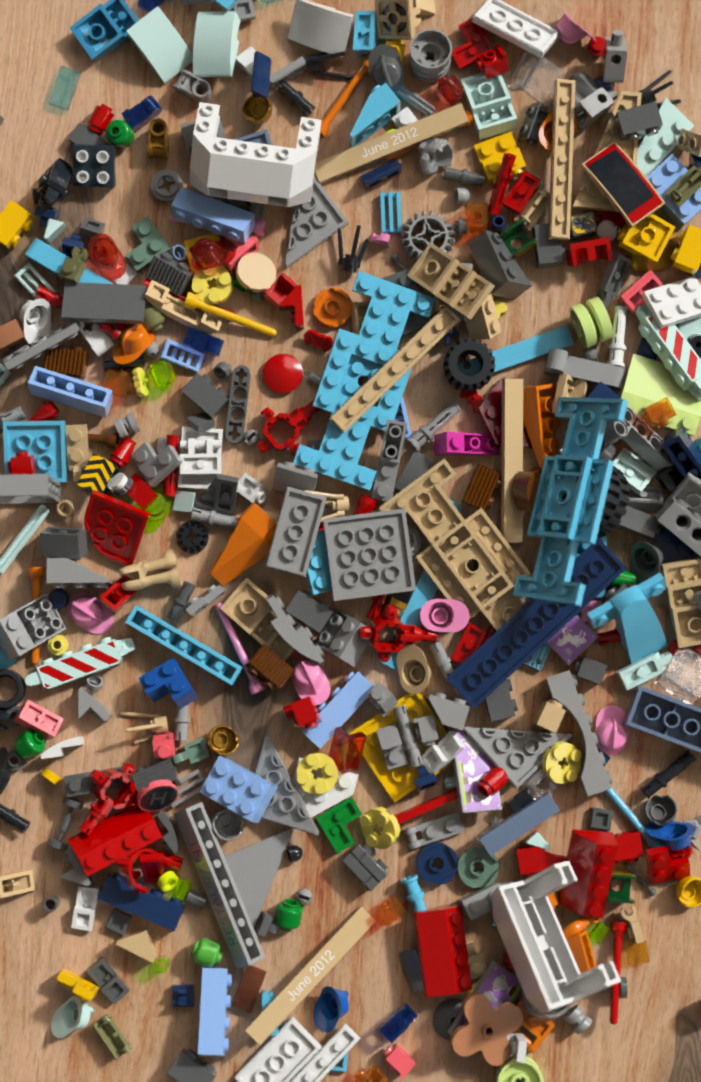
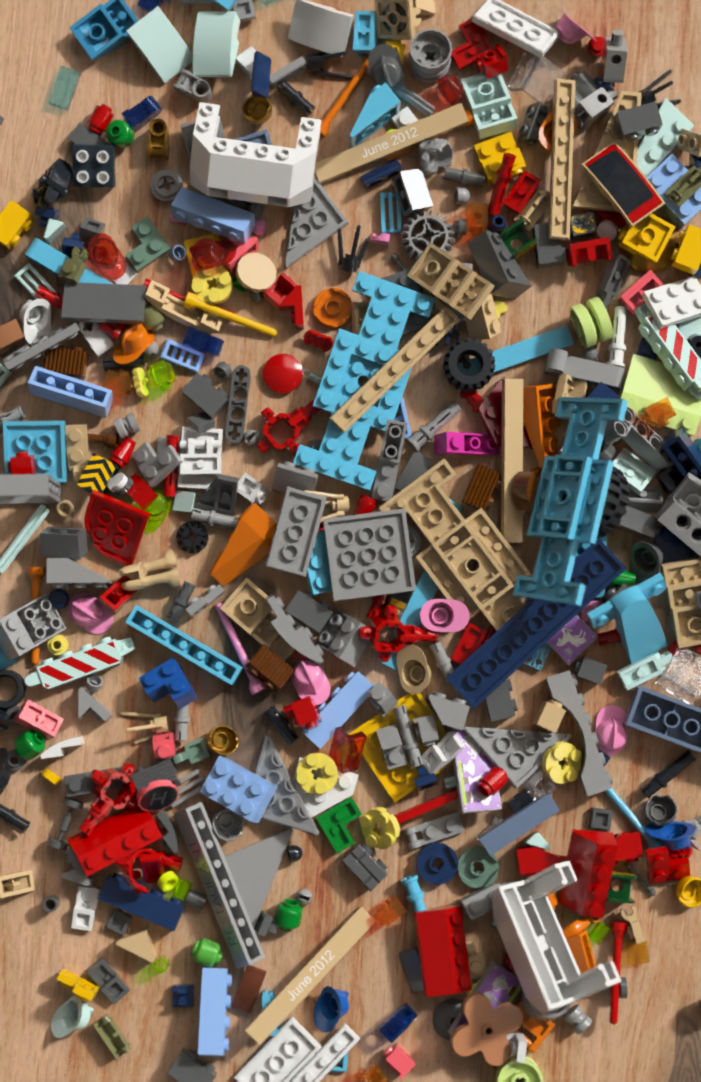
red cone [29,400,60,421] -> none
dark grey brick [145,252,194,296] -> none
none -> black pin [264,705,299,745]
none -> brick [391,168,433,217]

